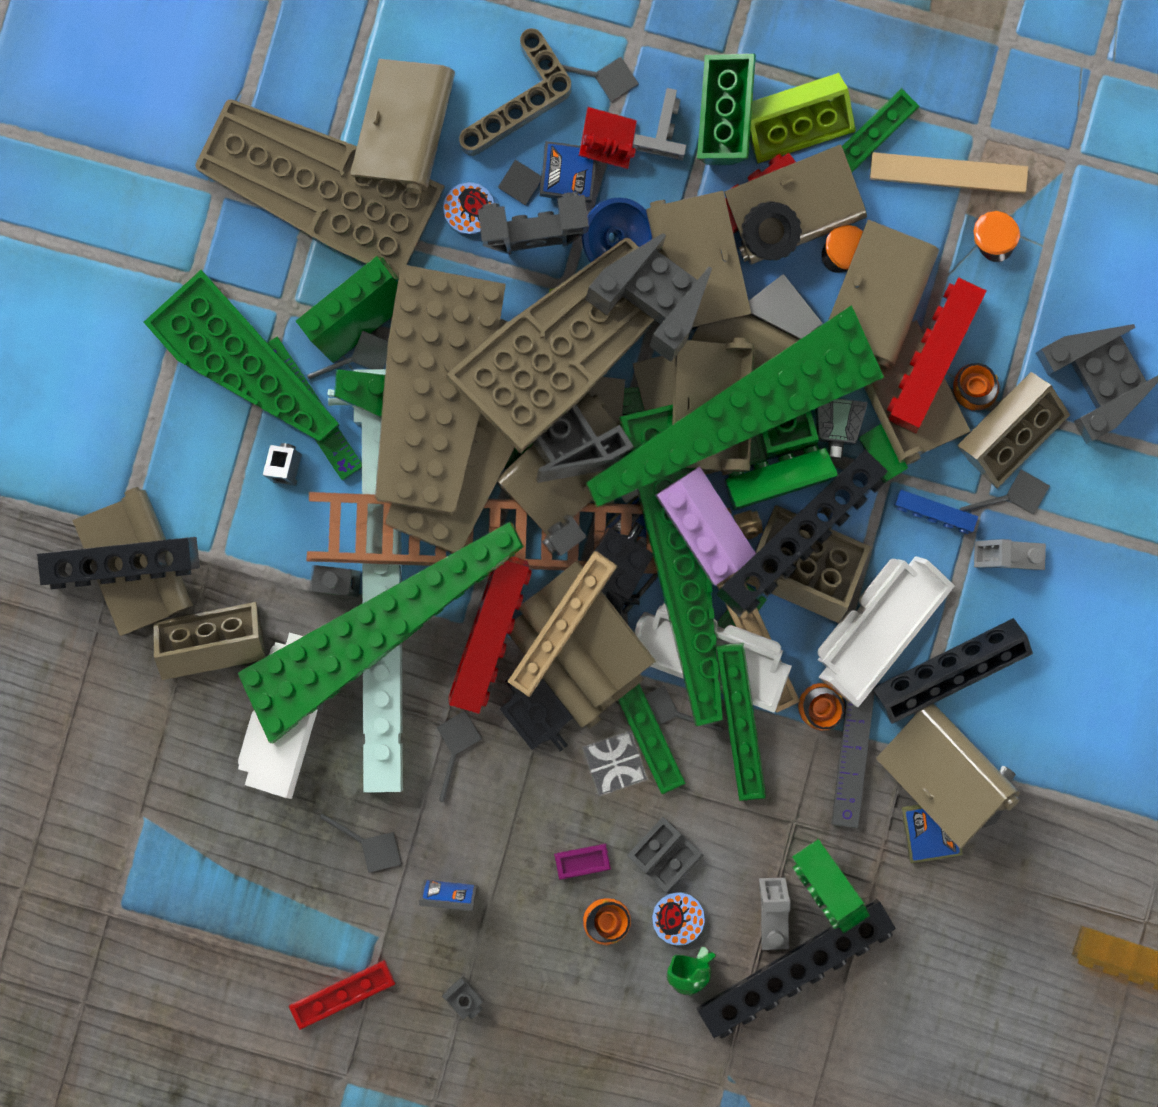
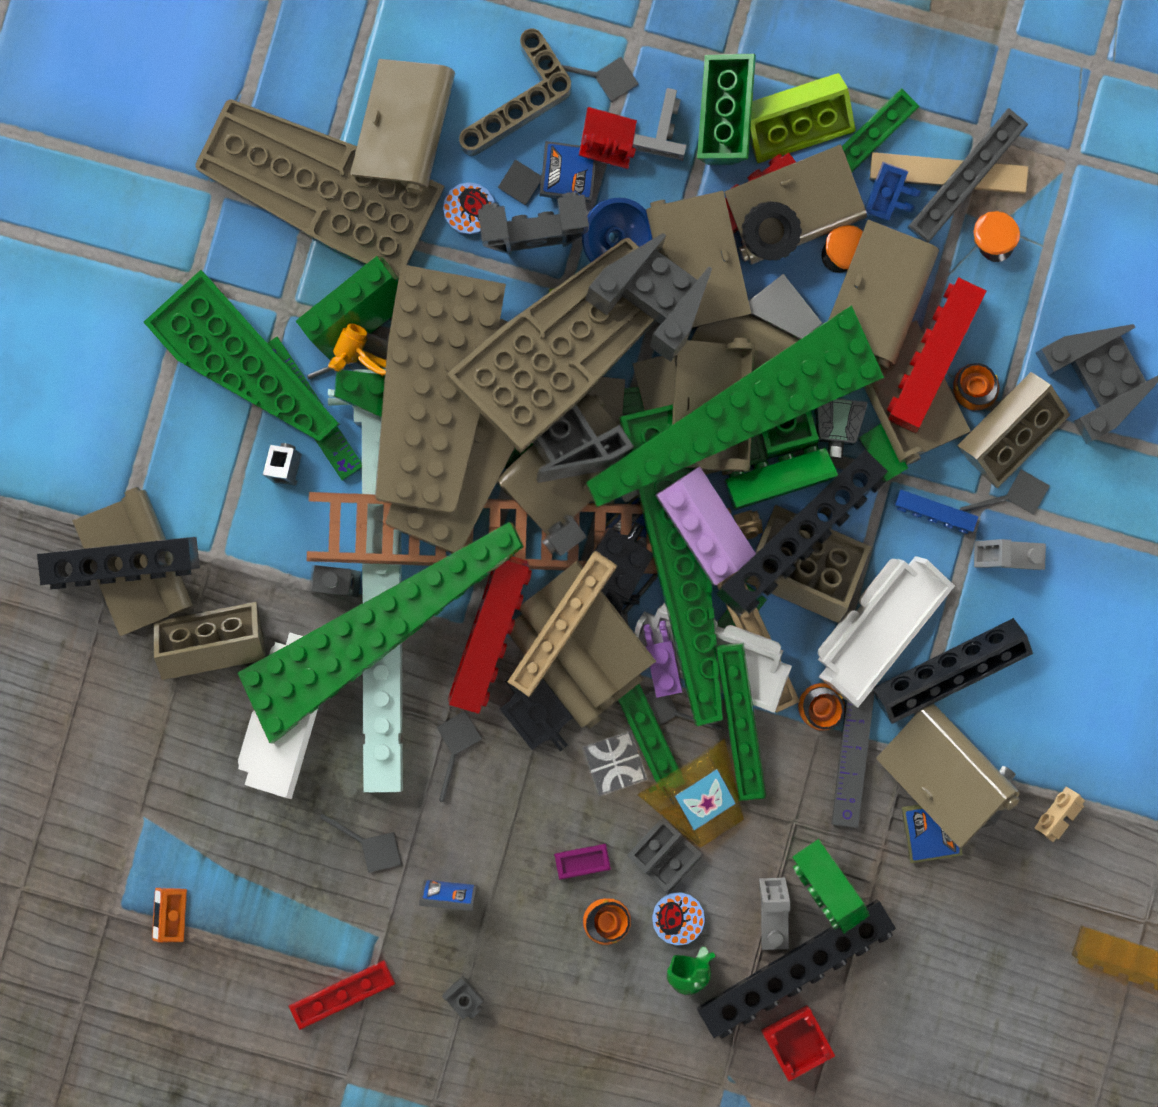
none -> orange slope [152,888,187,942]
none -> light orange plant [328,323,386,375]
none -> clear yellow wedge [636,738,744,848]
none -> medium lavender hinge [643,621,683,698]
none -> red container [761,1005,835,1082]
none -> blue hinge [865,162,921,221]
none -> dark grey tile [907,108,1028,243]
none -> tan hinge [1034,787,1085,842]

